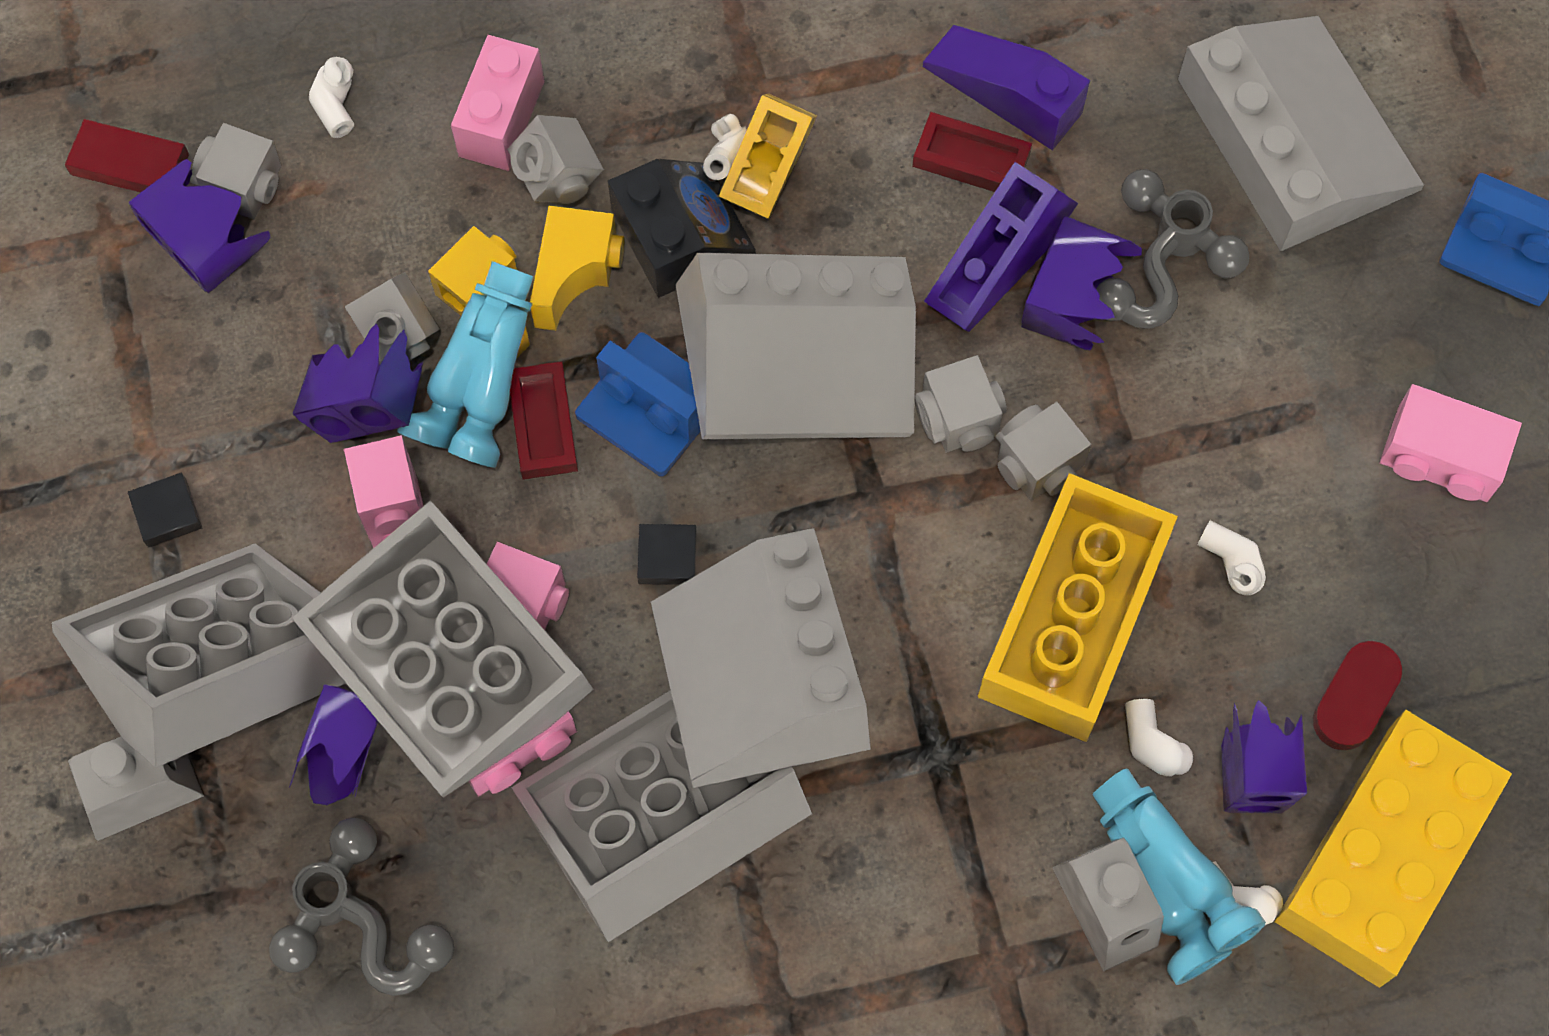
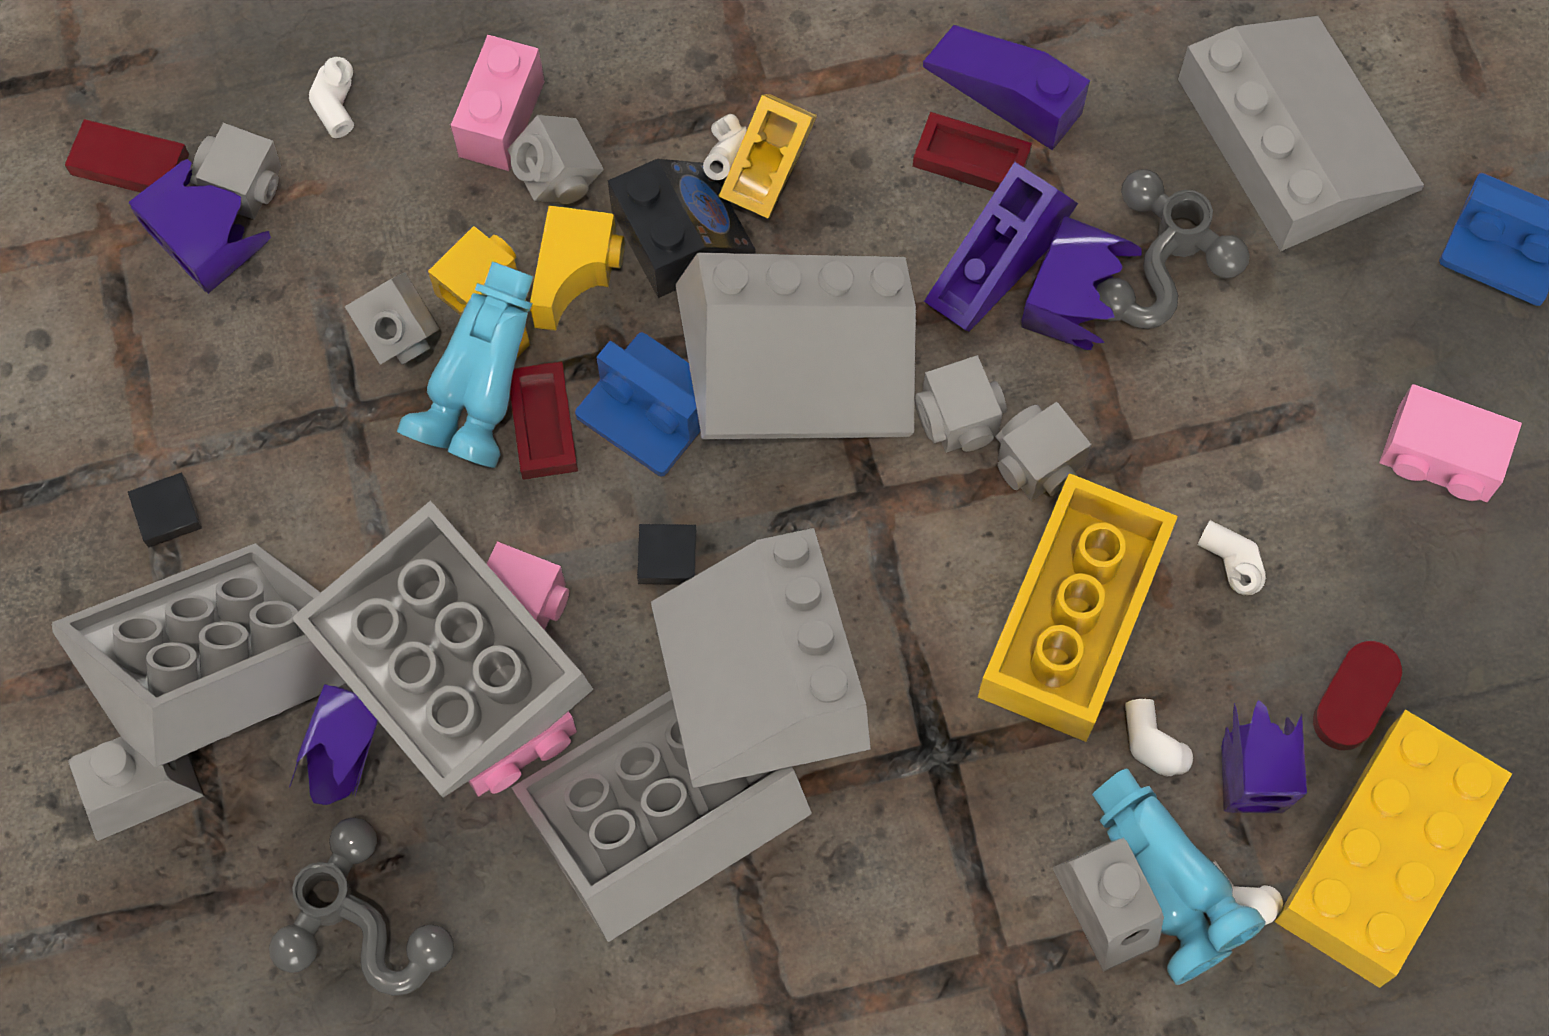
dark purple piece [293,323,423,443] -> none
bright pink brick [344,435,423,548] -> none

